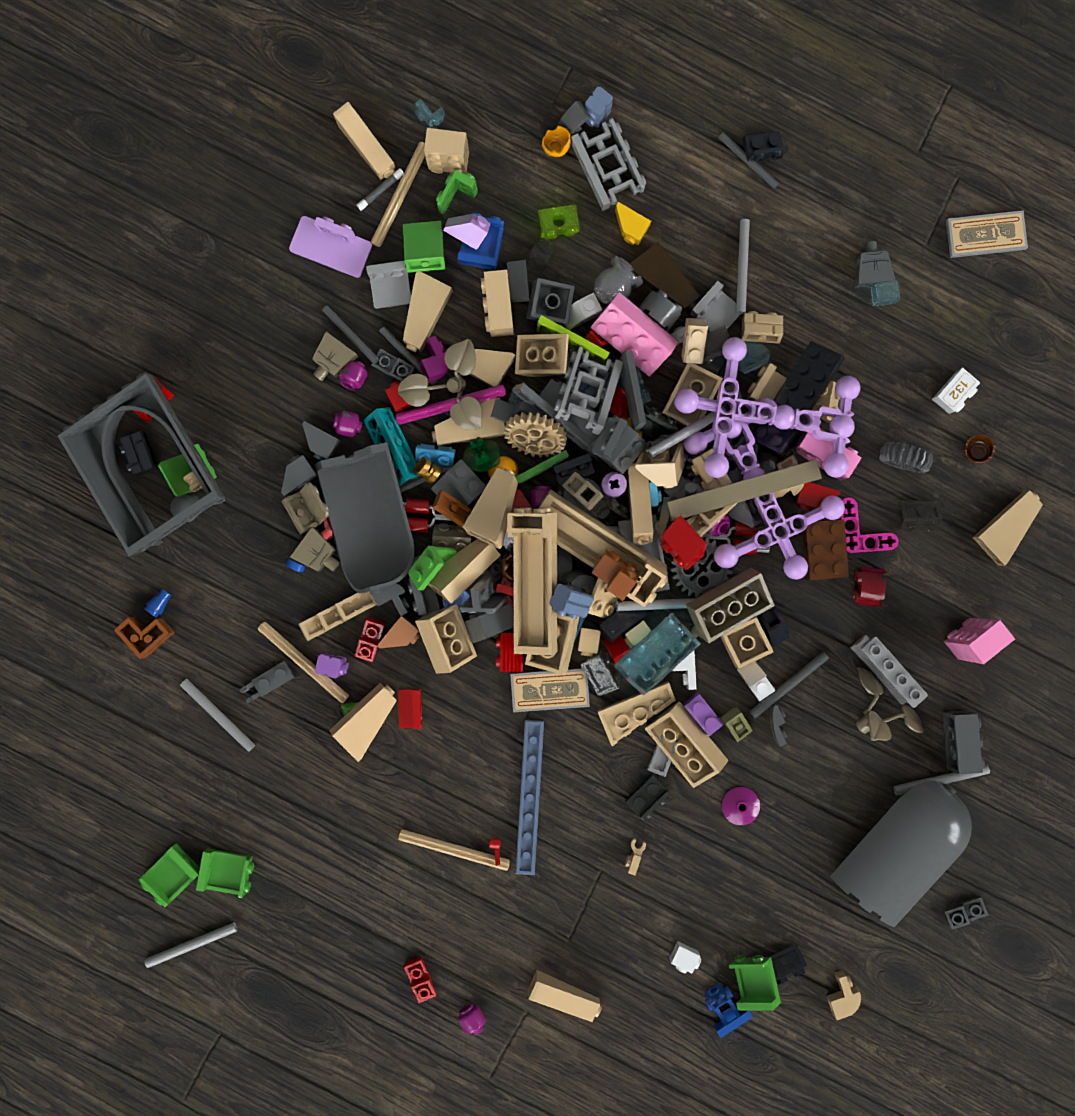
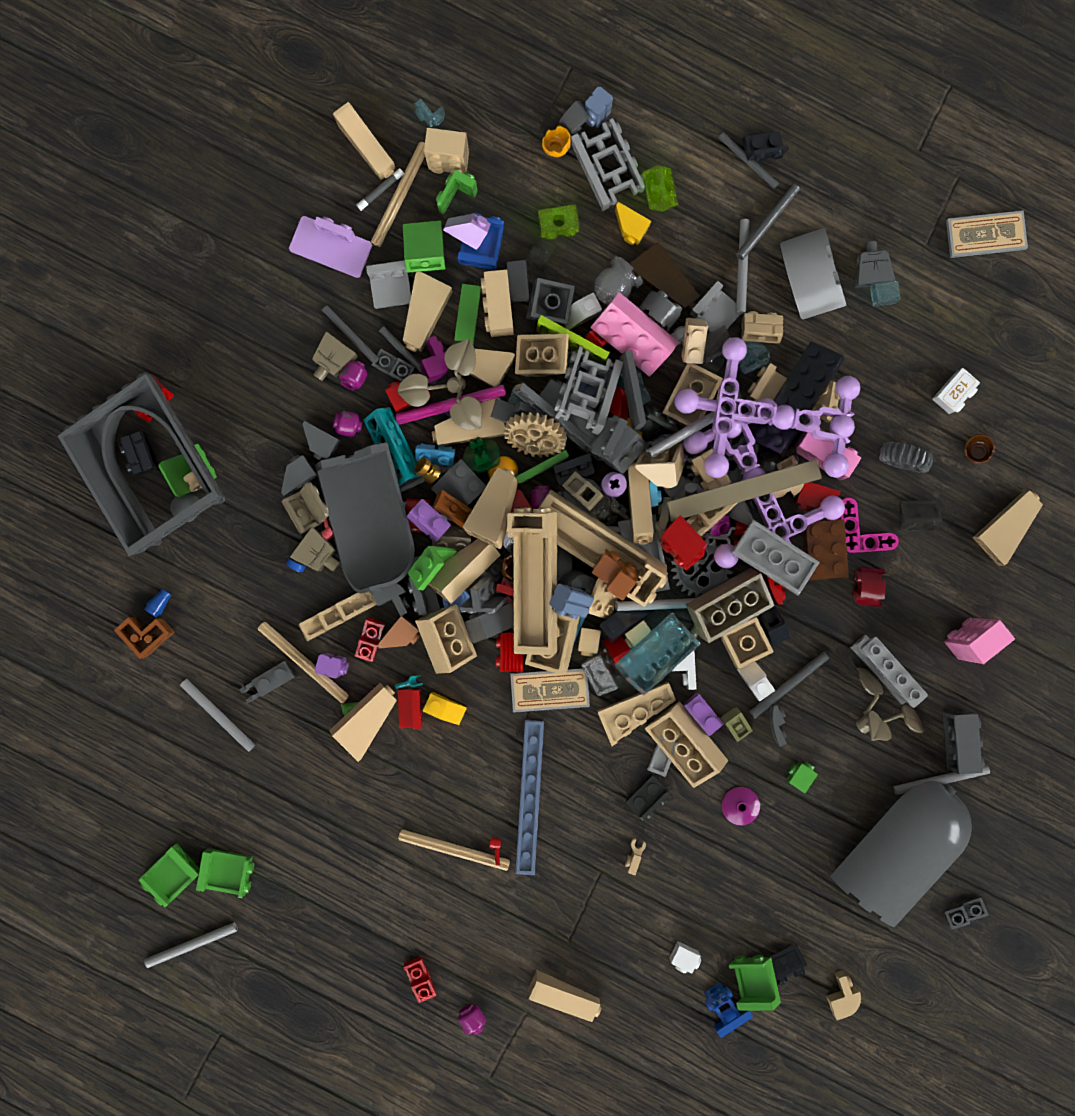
none -> teal hand [395,675,423,689]
none -> medium lavender brick [407,499,451,543]
none -> yellow slope [423,692,467,725]
none -> bright green tile [454,284,481,344]
none -> clear neon green brick [642,165,678,212]
none -> light grey tile [732,520,820,596]
none -> dark grey piece [736,184,800,260]
none -> red slope [764,574,786,605]
none -> light grey panel [780,228,847,319]
none -> bright green brick [786,761,818,793]

